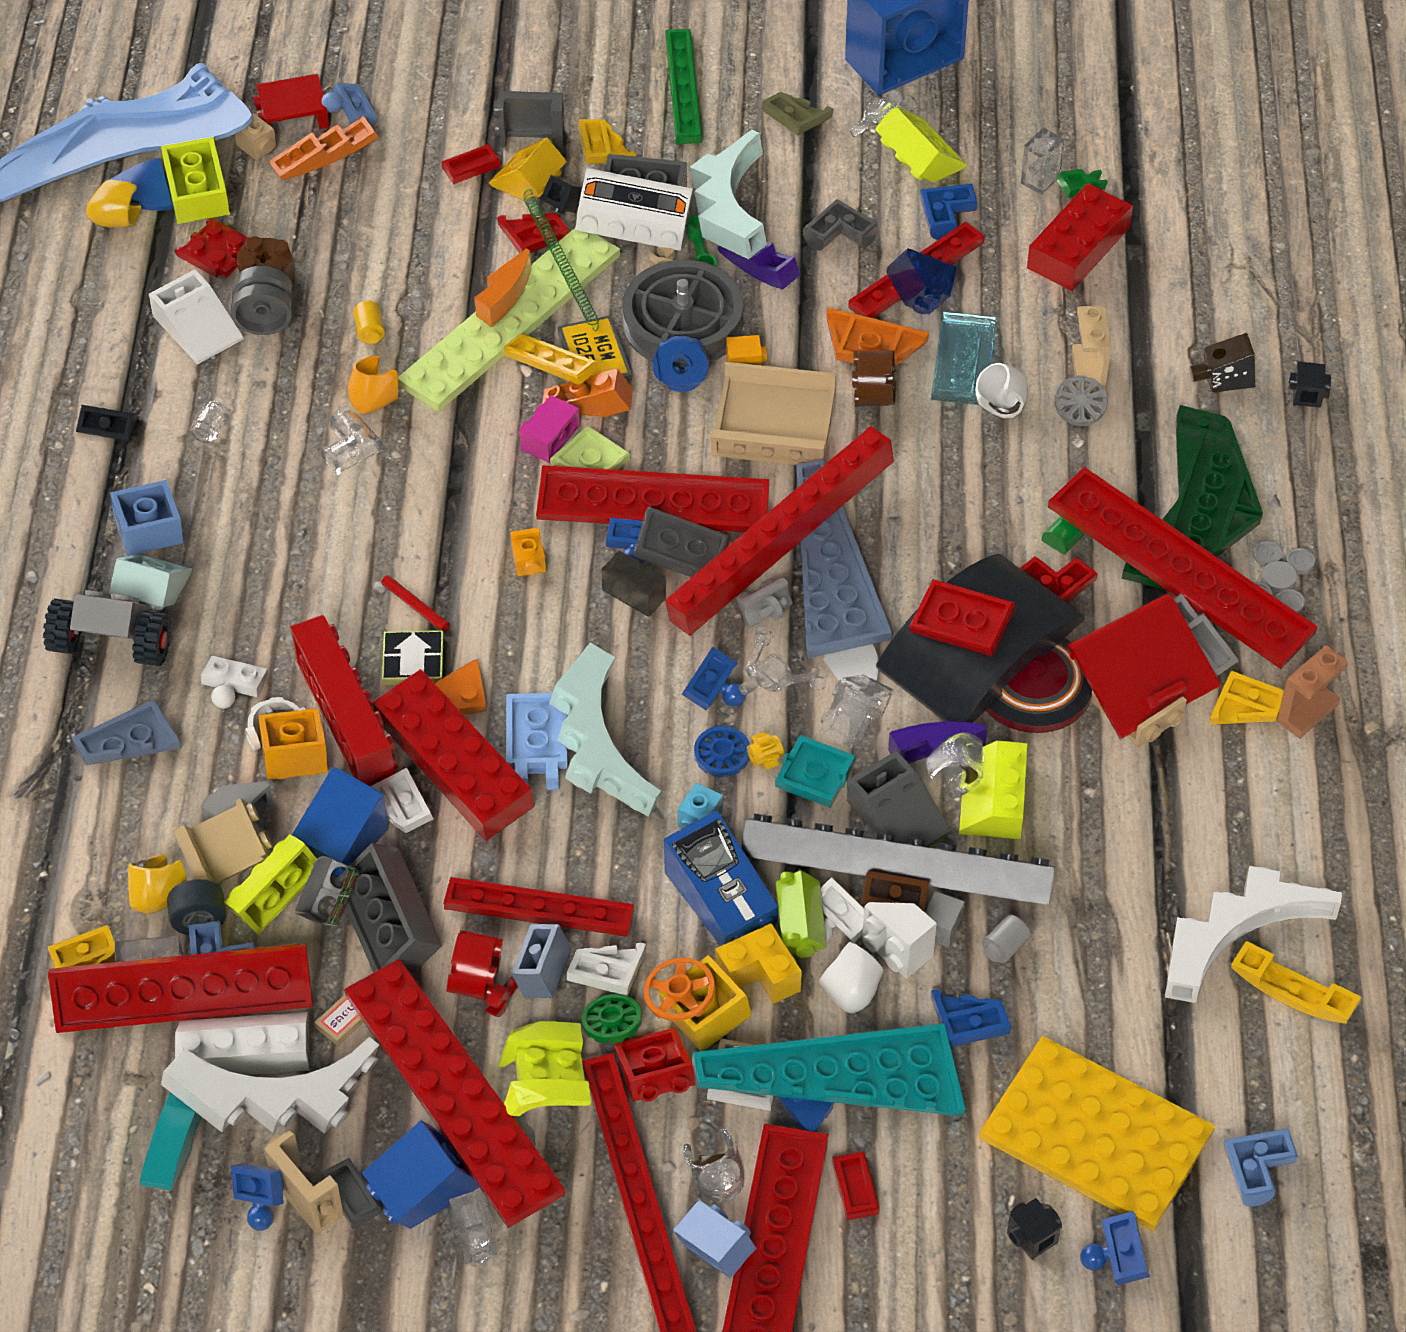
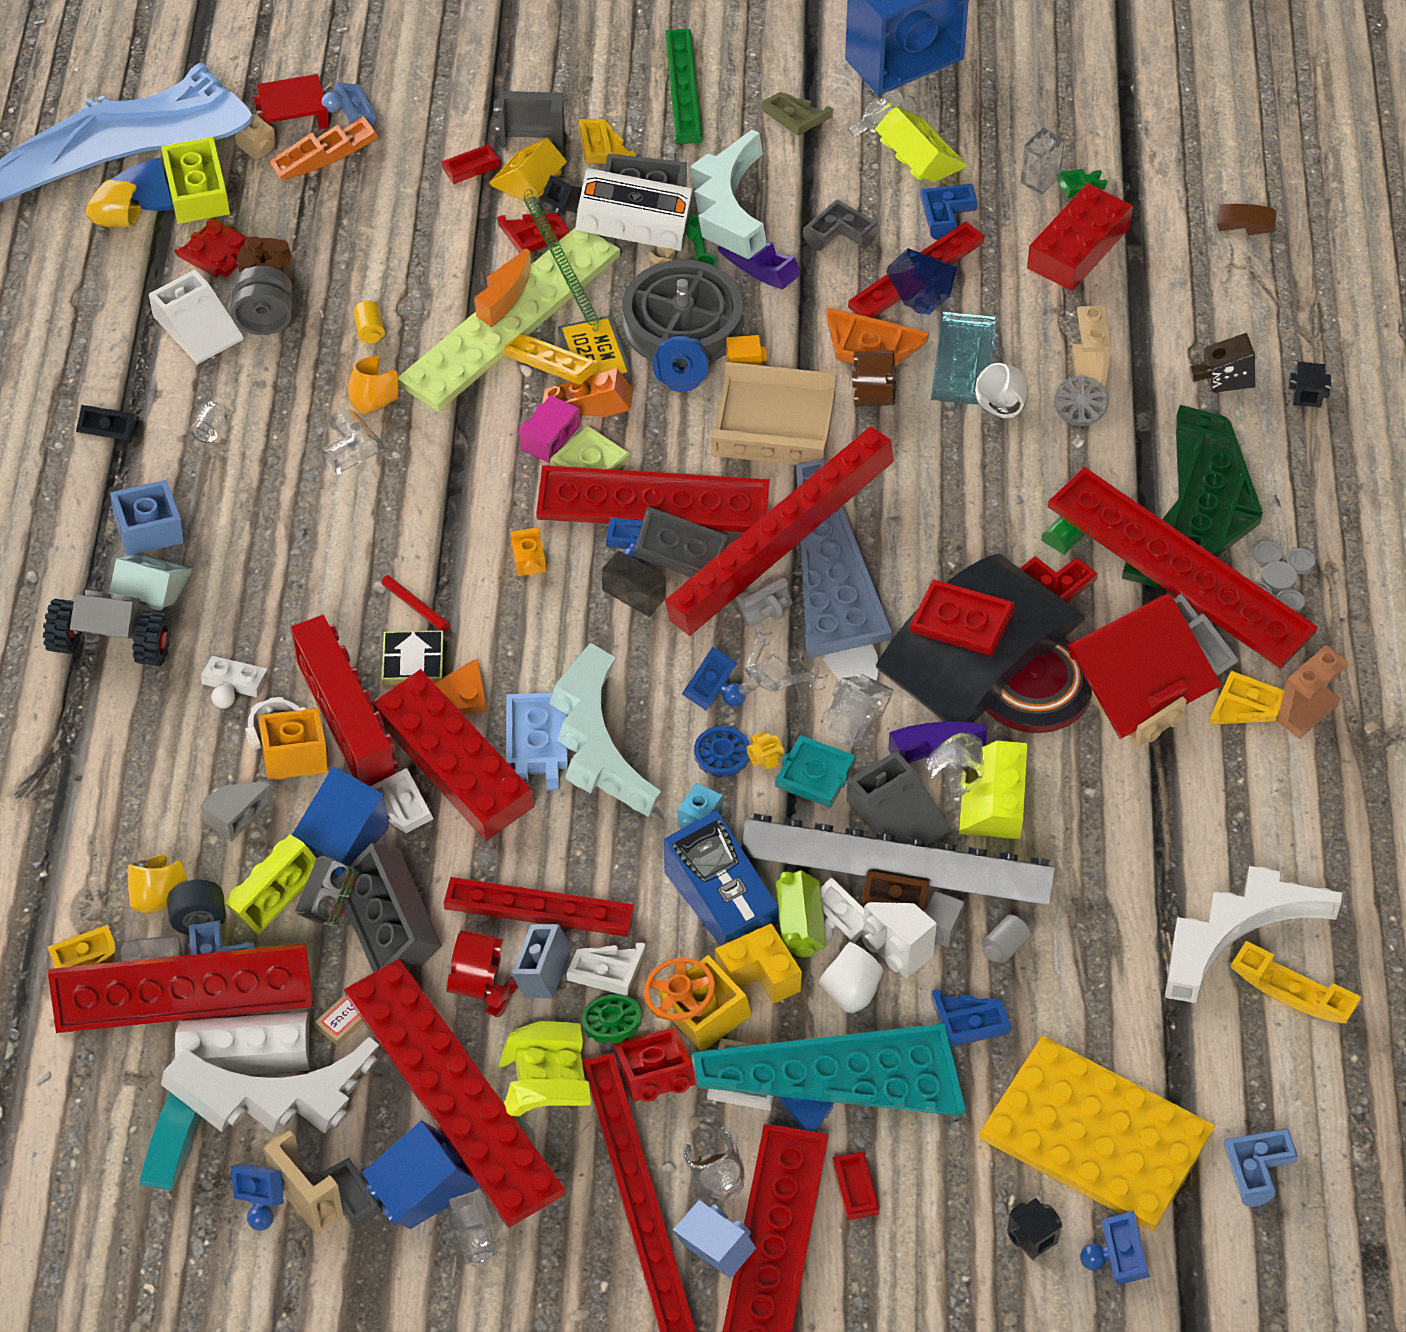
sand blue wing [72,700,181,766] -> none
tan panel [173,798,272,884] -> none
none -> reddish brown slope [1217,204,1277,235]

